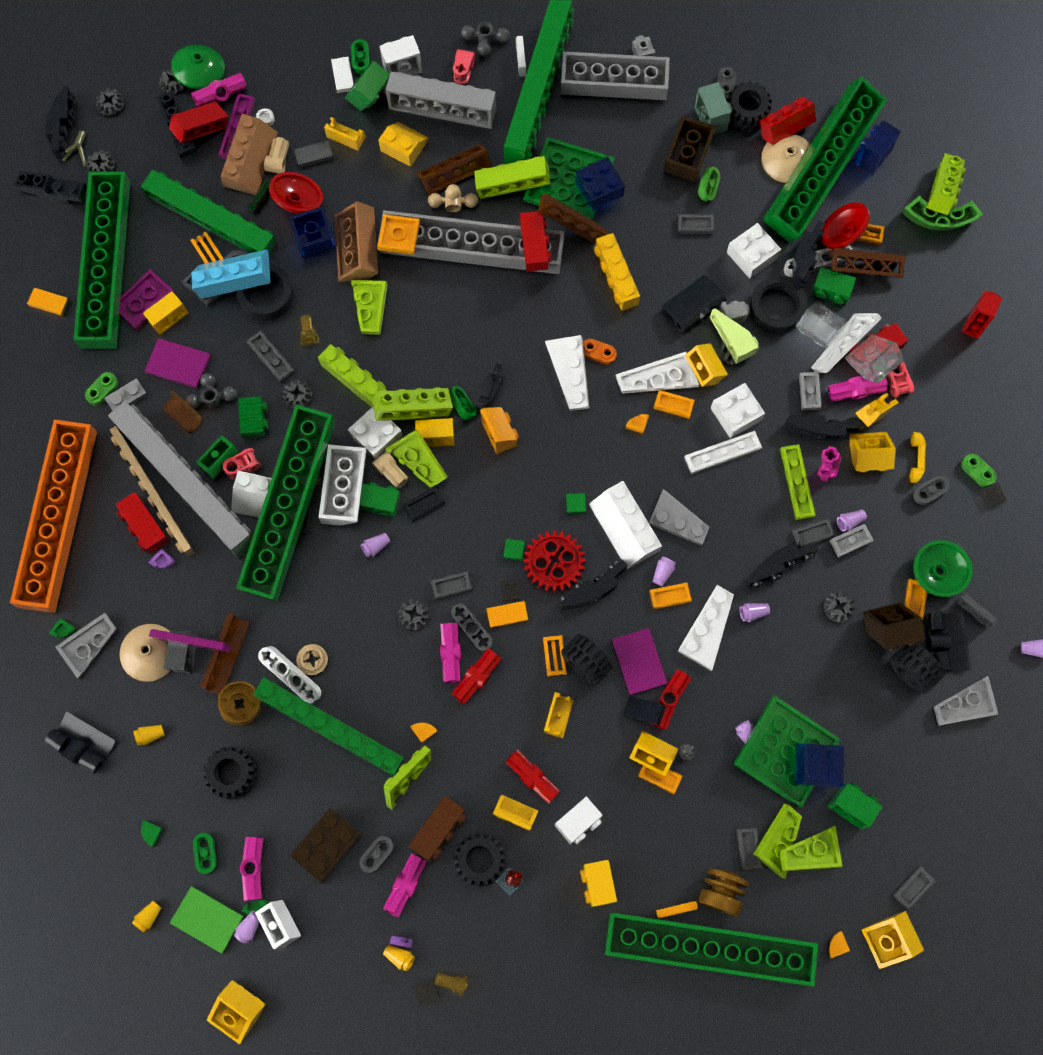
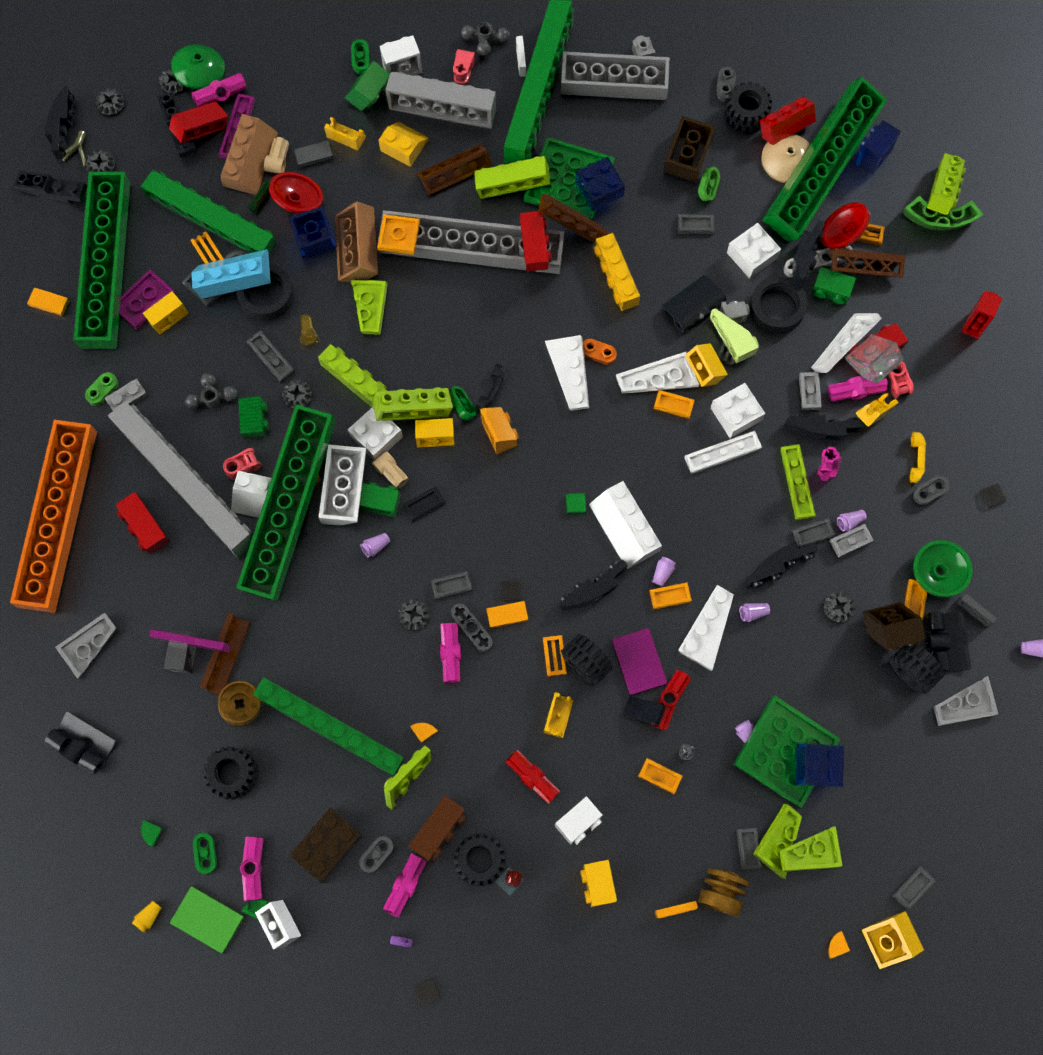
green tile [48,618,77,638] -> none
tan plate [109,426,195,557] -> none
tan dish [120,624,172,682] -> none
yellow cone [133,725,165,746] -> none
magenta tile [145,338,211,389] -> none
medium lavender tile [148,549,177,569] -> none
clear orange panel [162,390,203,433] -> none
green brick [196,435,239,480] -> none
yellow slope [207,980,265,1045] -> none
lavender cone [234,911,259,943] -> none
white tile [256,108,275,126] -> none
white beam [258,646,321,703] -> none
tan gear [296,644,328,675] -> none
white tile [331,57,354,93] -> none
yellow cone [383,944,415,972] -> none
lime wing [385,429,448,488] -> none
tan piece [428,184,478,212] -> none
clear yellow pin [435,972,468,997] -> none
red piece [452,648,502,705] -> none
yellow hinge [493,795,539,831] -> none
green tile [503,539,525,561] -> none
red gear [523,530,586,593] -> none
green brick [604,913,818,987] -> none
light orange tile [625,414,649,434] -> none
yellow brick [629,731,678,776] -> none
light grey wing [649,489,709,546] -> none
sand green brick [694,82,732,134] -> none
clear slope [795,301,848,348] -> none
green brick [827,783,883,830] -> none
yellow slope [849,432,896,472] -> none
bright green plate [961,454,997,487] -> none

